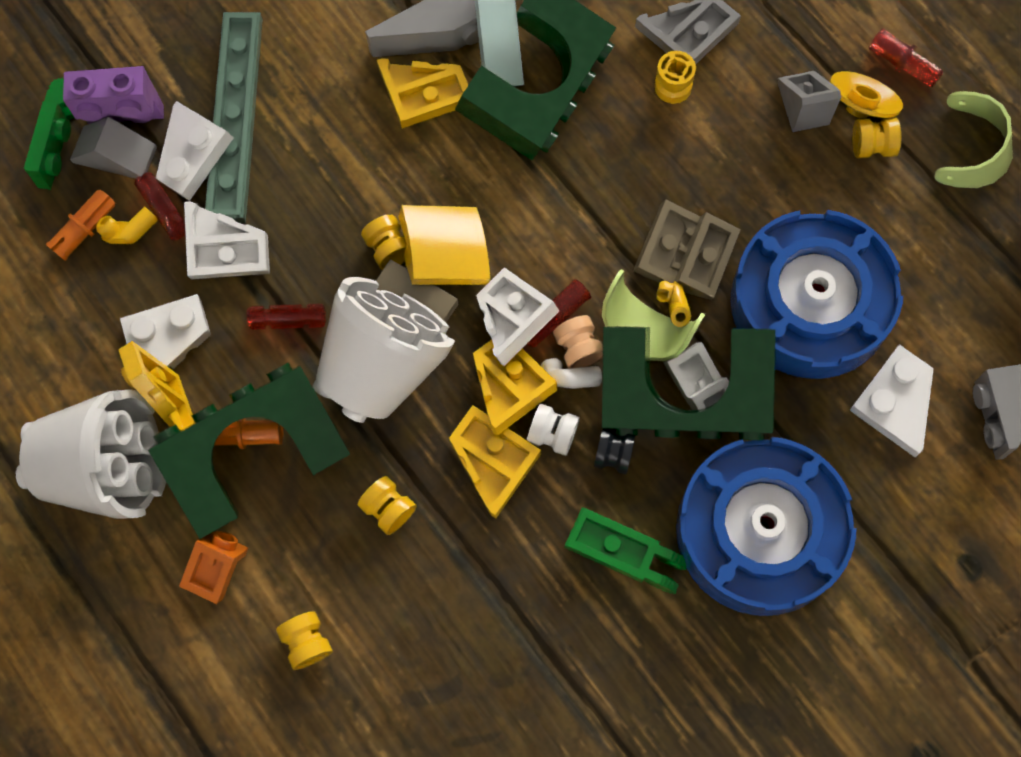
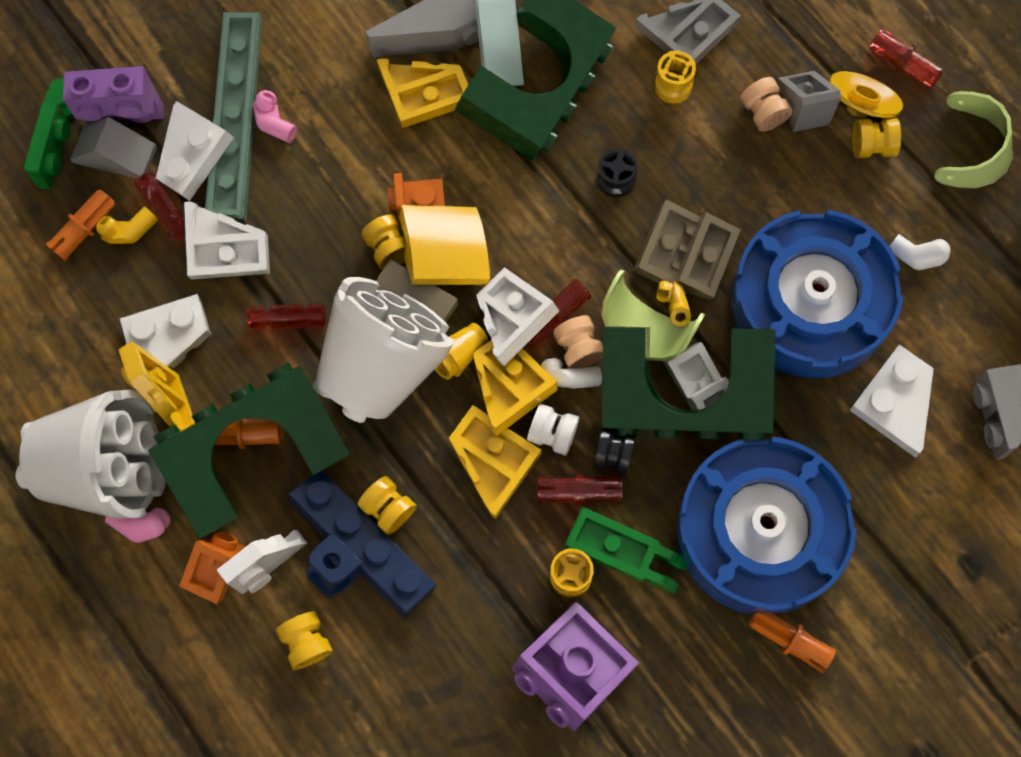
none -> bright pink arm [105,508,170,543]
none -> white wing [217,530,307,594]
none -> bright pink arm [253,90,297,143]
none -> dark blue plate [288,471,436,618]
none -> orange bracket [388,173,445,225]
none -> yellow cone [434,323,488,380]
none -> medium lavender plate [511,602,639,732]
none -> clear red pin [538,473,622,506]
none -> yellow wheel [550,549,594,598]
none -> black wheel [597,149,637,197]
none -> light nougat wheel [740,77,793,132]
none -> orange axle [749,612,836,673]
none -> white arm [889,234,950,270]

